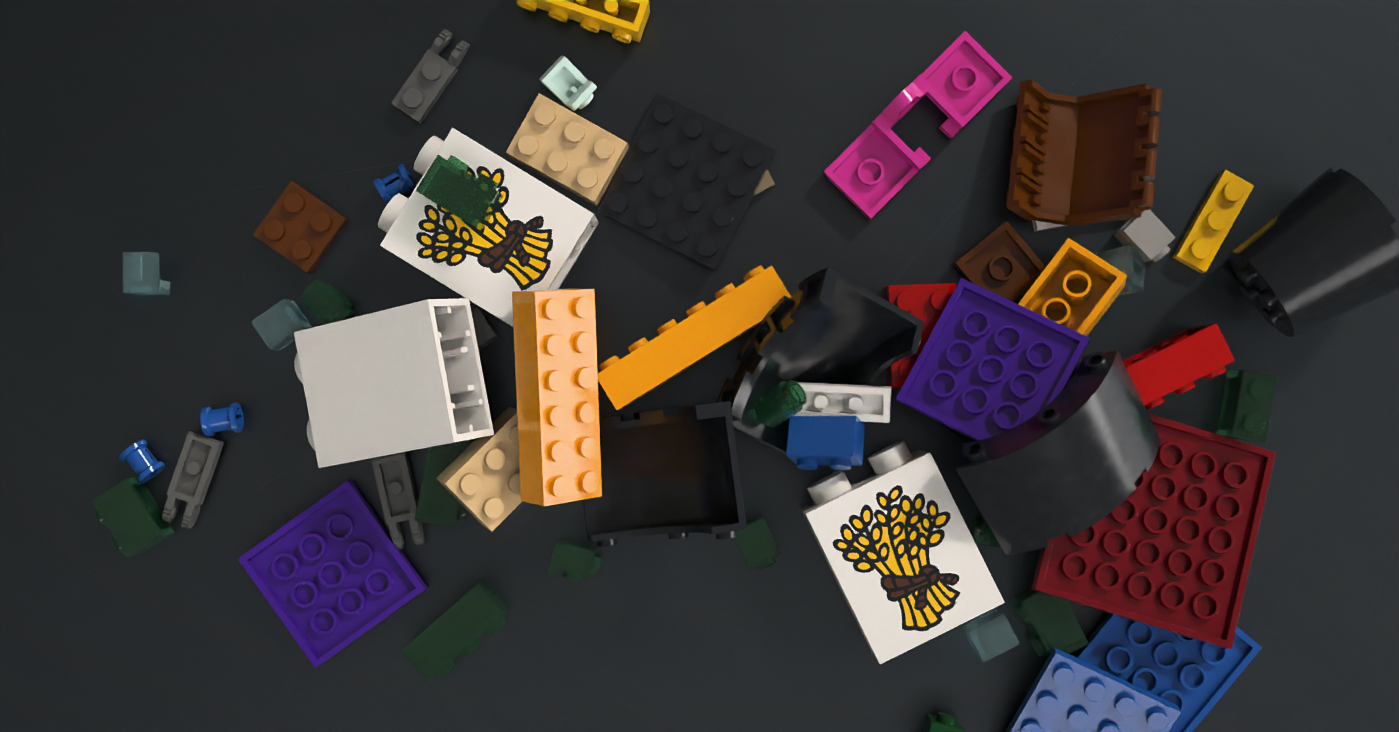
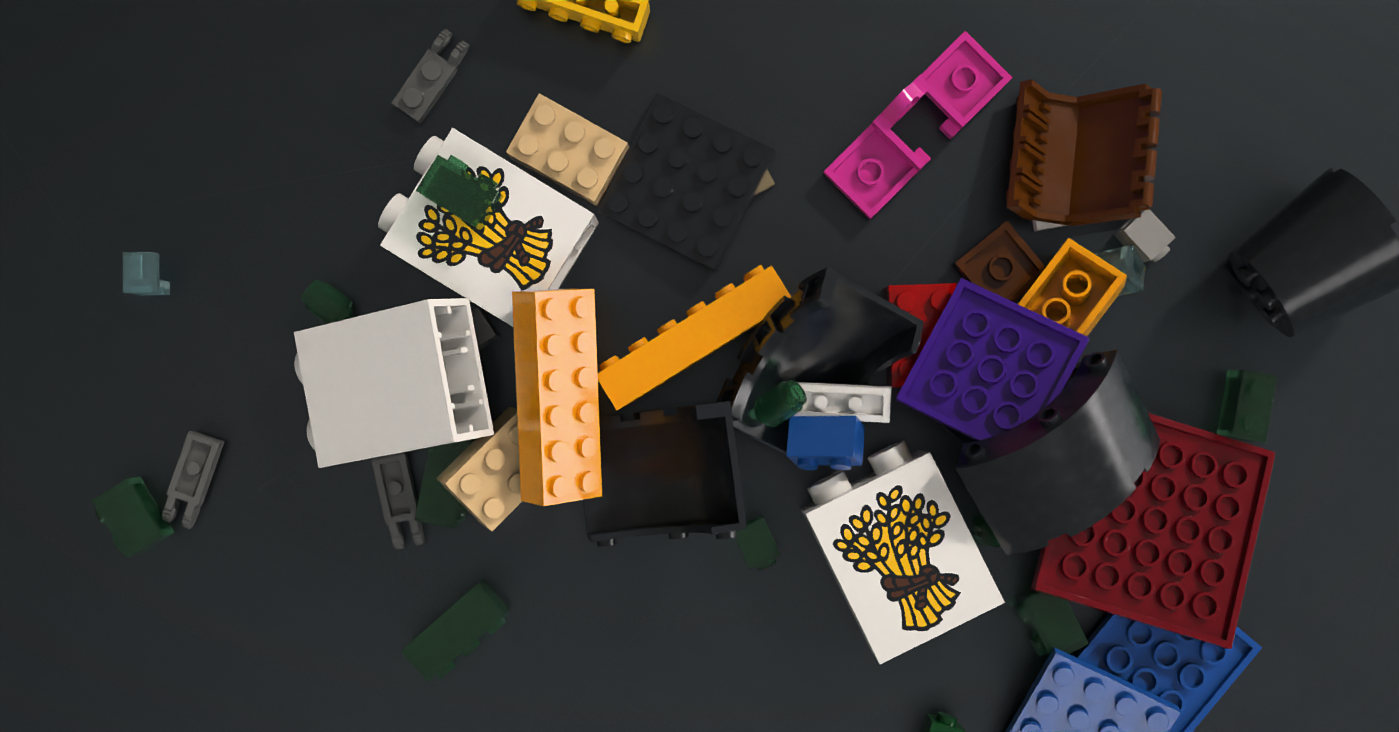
blue bush [119,439,165,484] -> none
blue bush [200,403,244,437] -> none
dark purple plate [238,479,428,669] -> none
clear light blue panel [252,299,312,350] -> none
reddish brown plate [253,180,349,274] -> none
blue bush [373,163,417,204] -> none
light aqua bracket [539,55,597,111] -> none
clear green brick [547,538,601,581] -> none
clear light blue panel [962,609,1019,663] -> none
red brick [1123,323,1235,410] -> none
yellow plate [1172,169,1254,273] -> none

